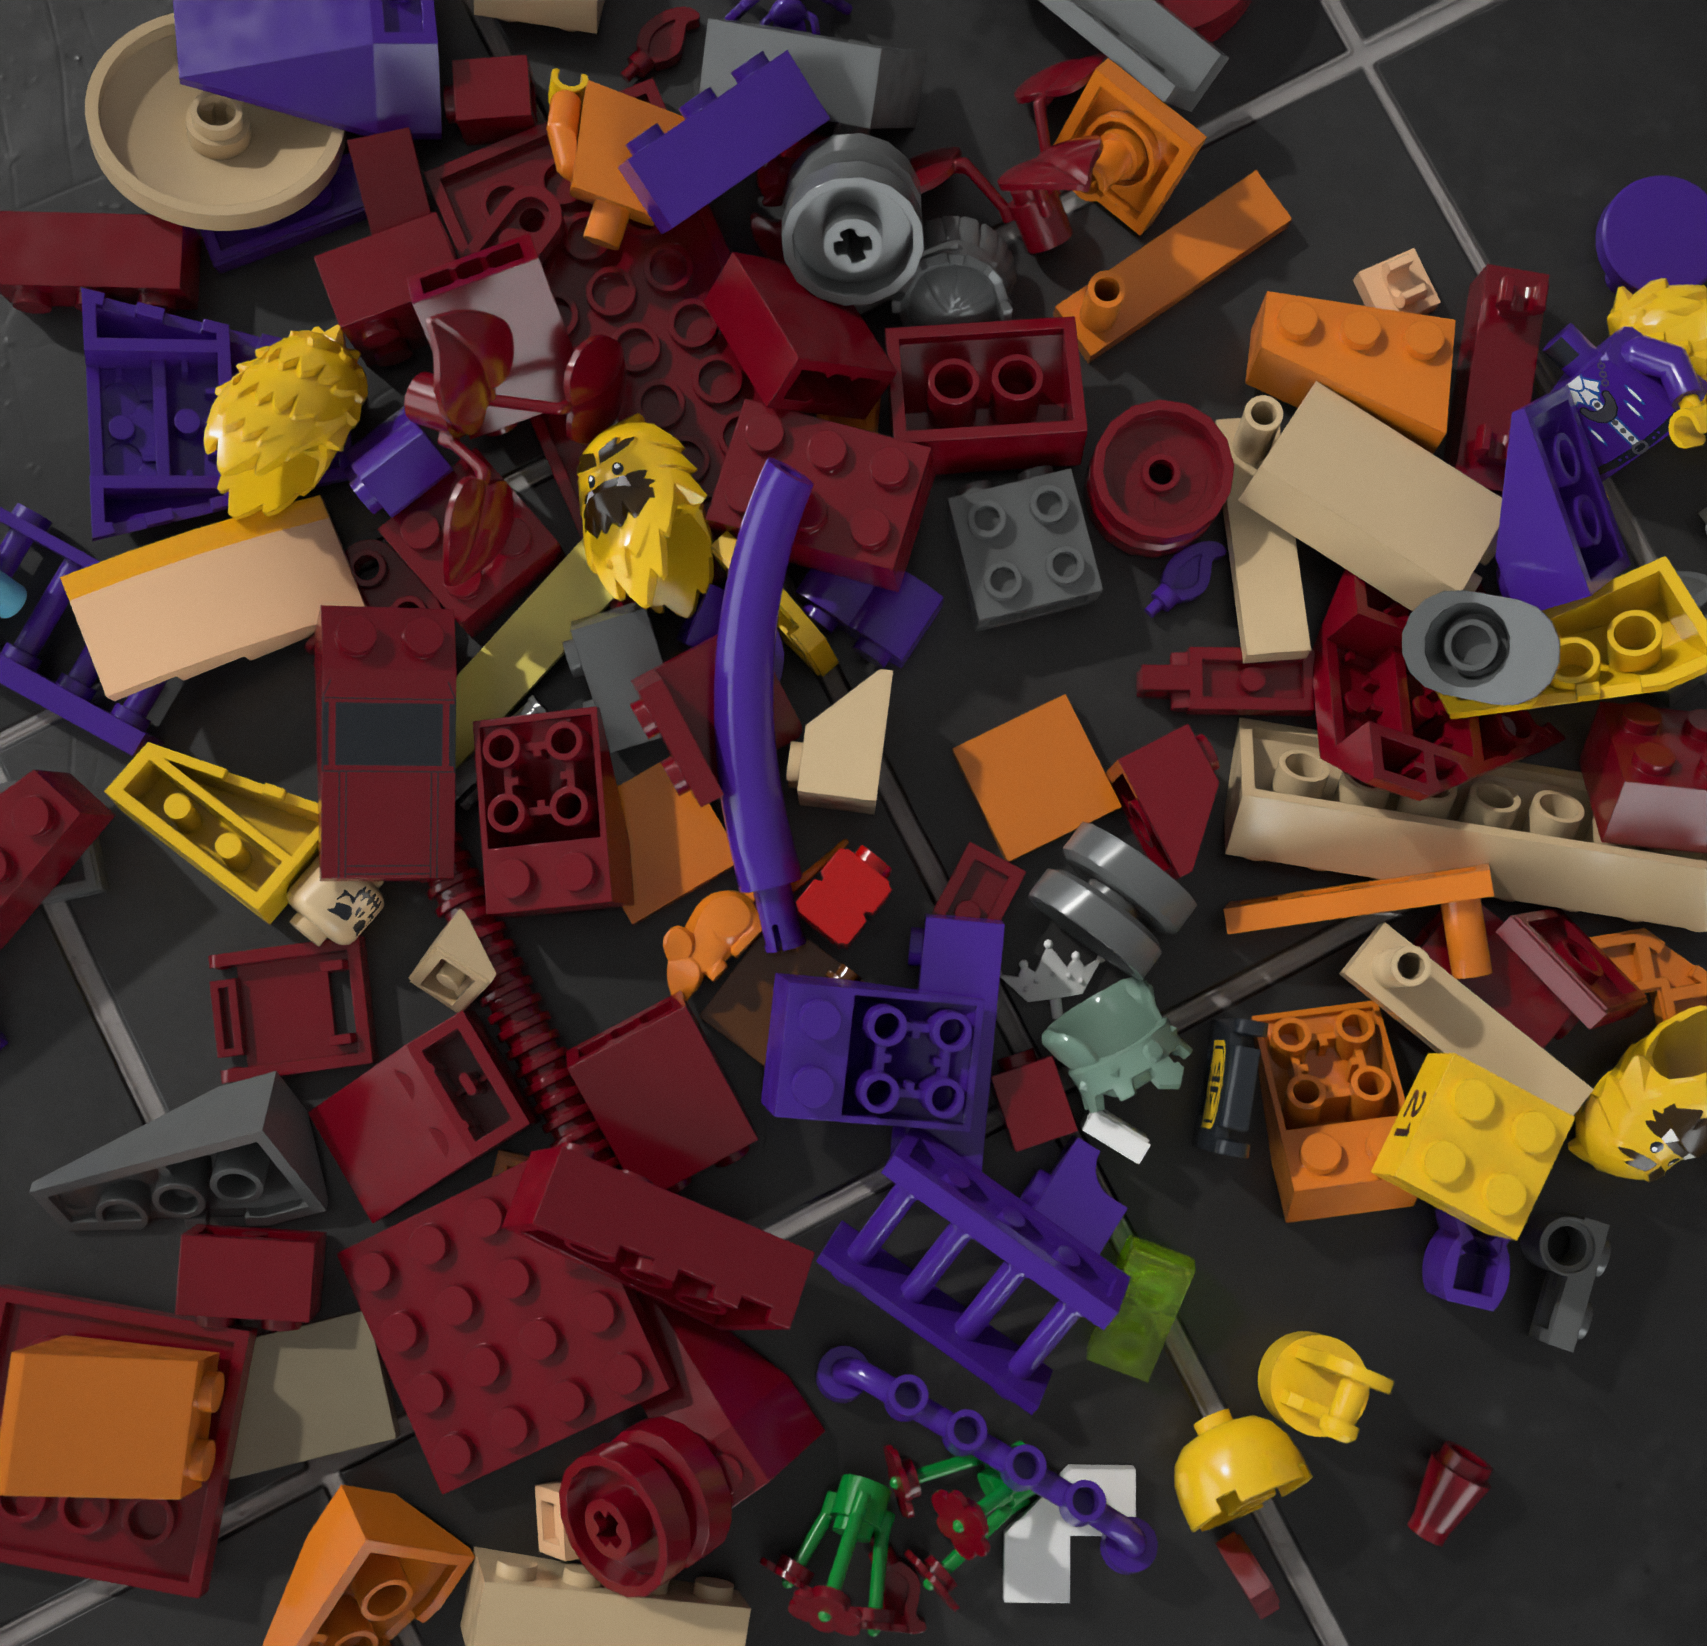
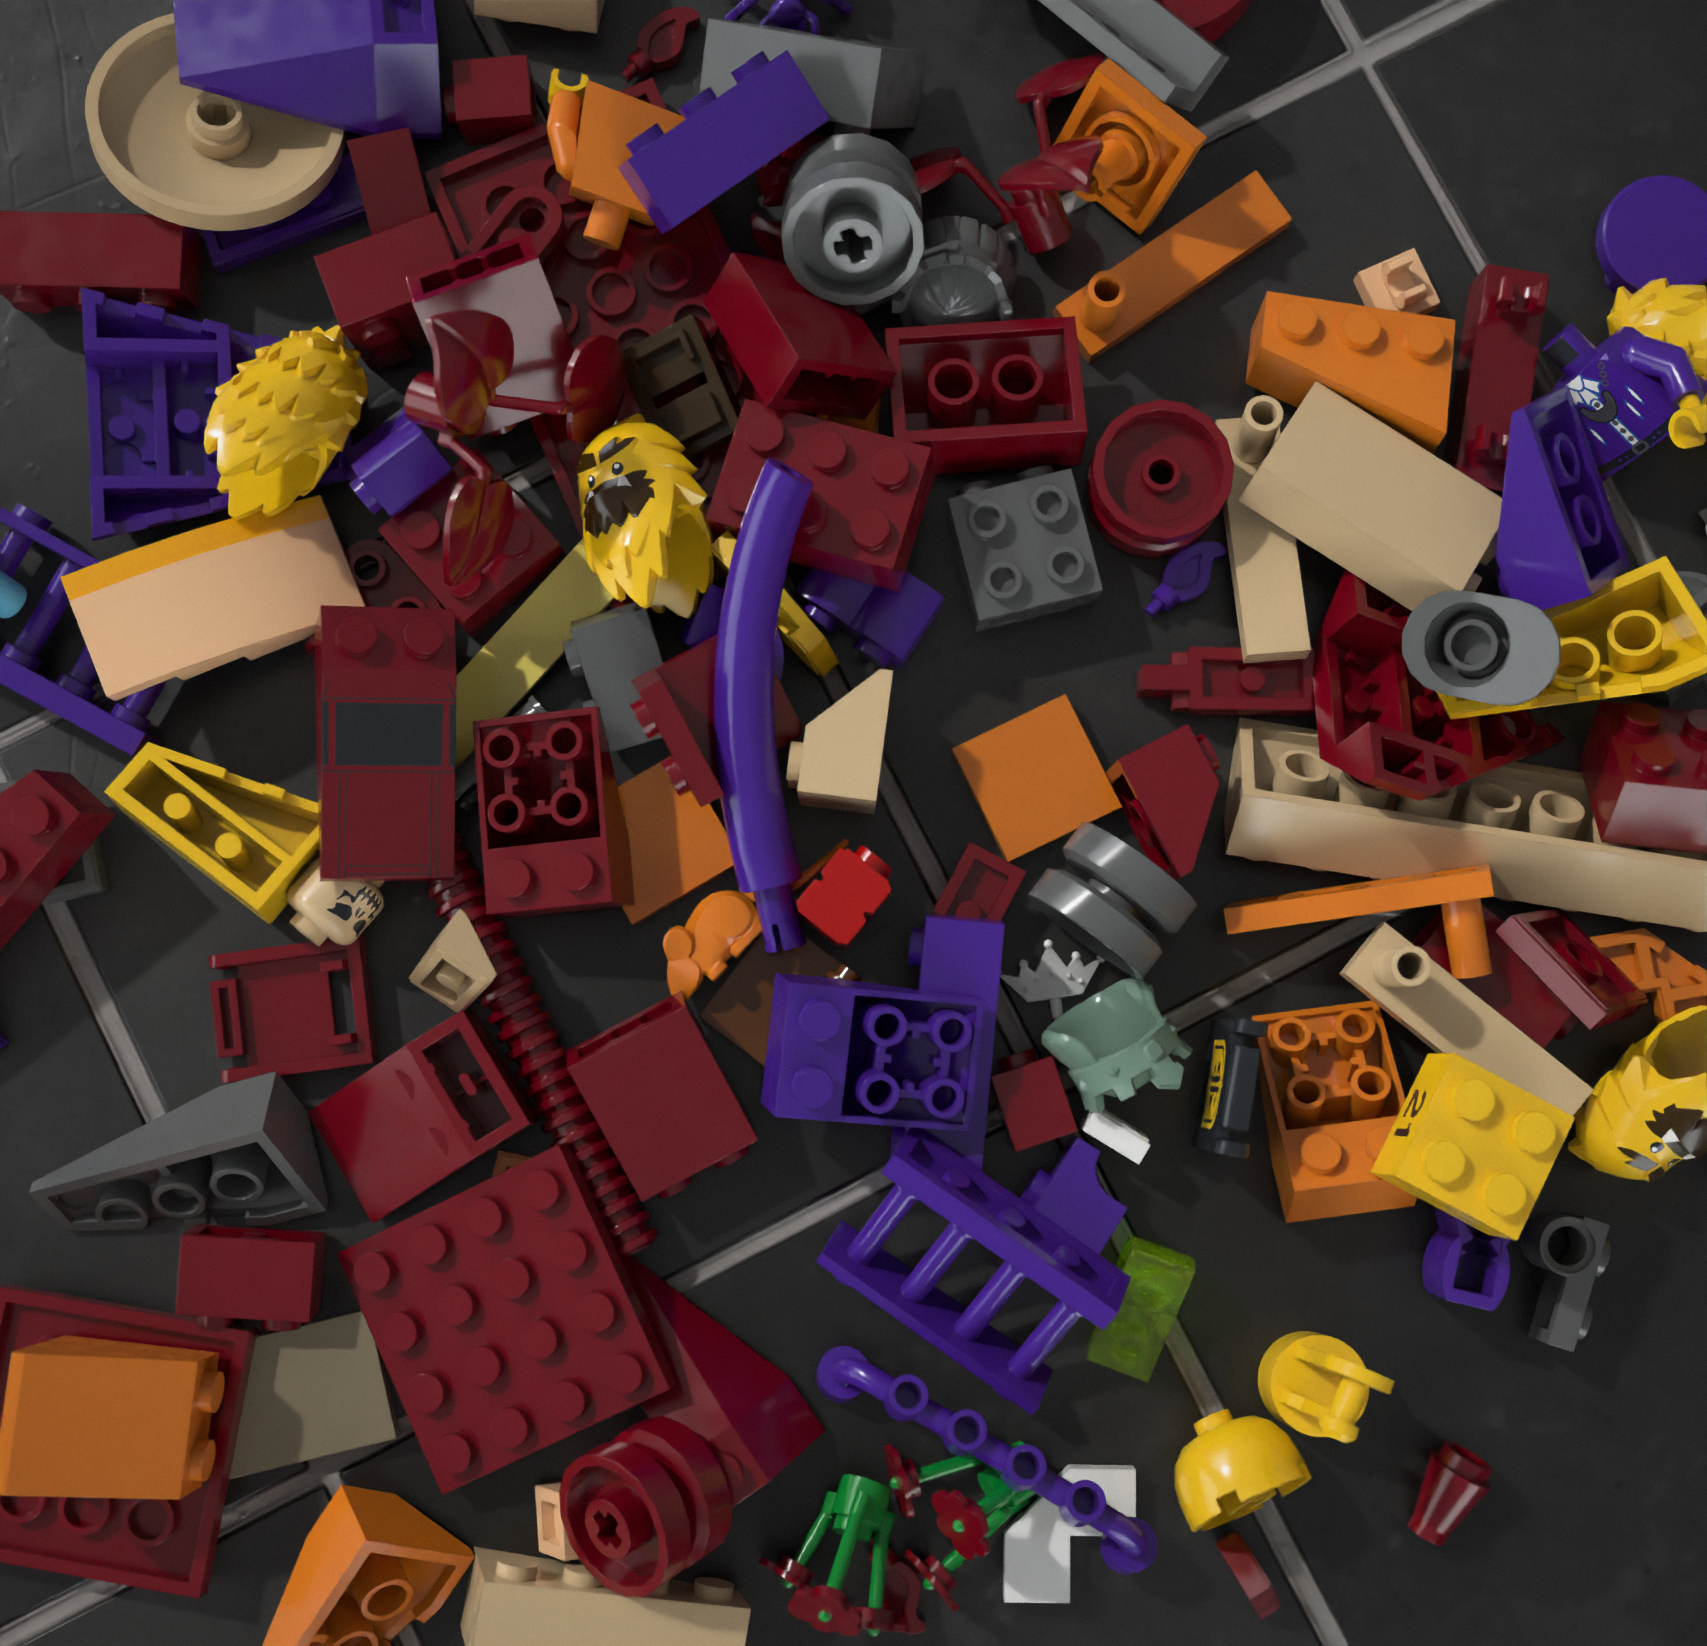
dark red wedge [502,1142,815,1331] -> none
none -> dark brown piece [623,314,741,460]

